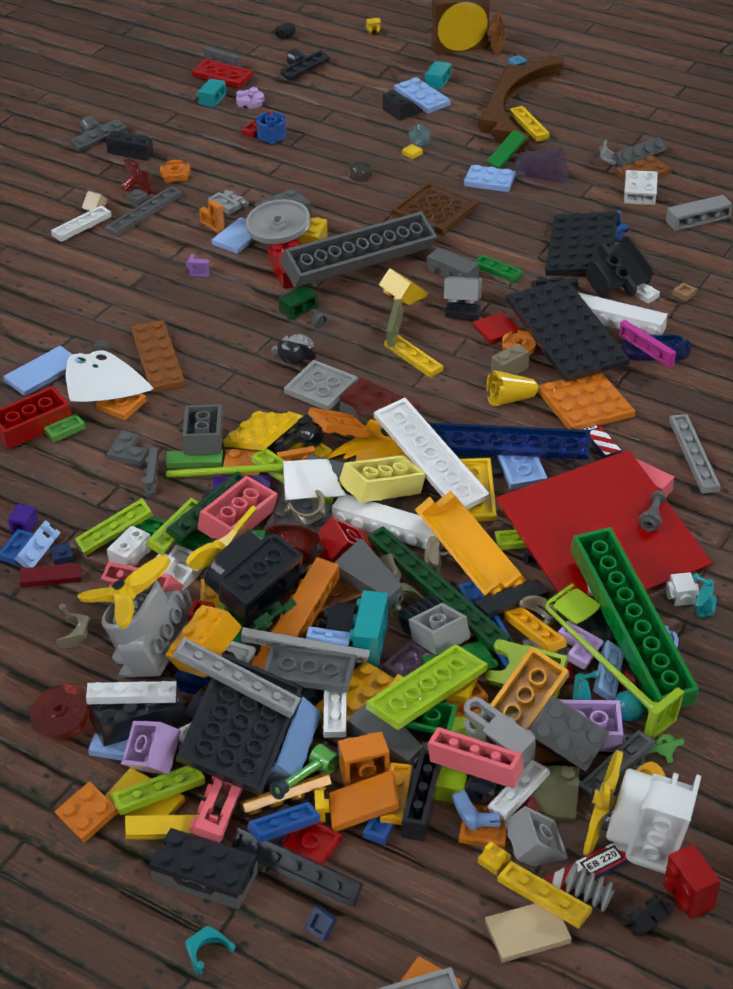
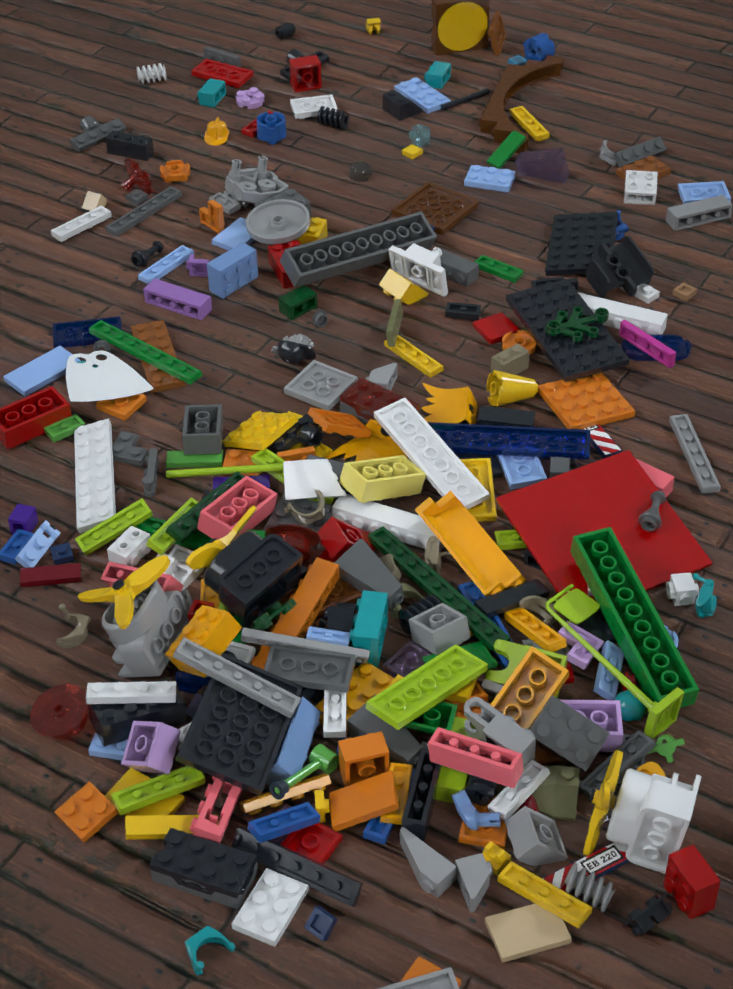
light grey brick [444,276,482,303] -> none
teal helmet [573,671,599,700] -> none
none -> clear blue tile [53,316,122,349]
none -> white plate [74,419,116,534]
none -> green tile [89,320,202,385]
none -> black piece [131,241,164,267]
none -> white piece [136,63,167,84]
none -> light blue tile [138,245,194,284]
none -> medium lavender brick [144,279,212,320]
none -> light orange piece [204,117,229,146]
none -> medium blue brick [207,242,258,298]
none -> light grey brick [225,156,289,204]
none -> white plate [232,868,309,947]
none -> red brick [289,55,322,93]
none -> white plate [290,94,338,119]
none -> black piece [317,106,350,130]
none -> light grey slope [364,363,397,394]
none -> white brick [388,243,448,297]
none -> light grey slope [400,827,457,898]
none -> light orange piece [421,383,477,435]
none -> black bar [441,88,490,110]
none -> light grey slope [455,853,493,913]
none -> black brick [477,405,535,439]
none -> light grey tile [482,679,503,696]
none -> blue brick [523,33,555,61]
none -> dark green plant [545,306,609,342]
none -> dark grey brick [549,457,570,478]
none -> light blue plate [678,181,731,204]

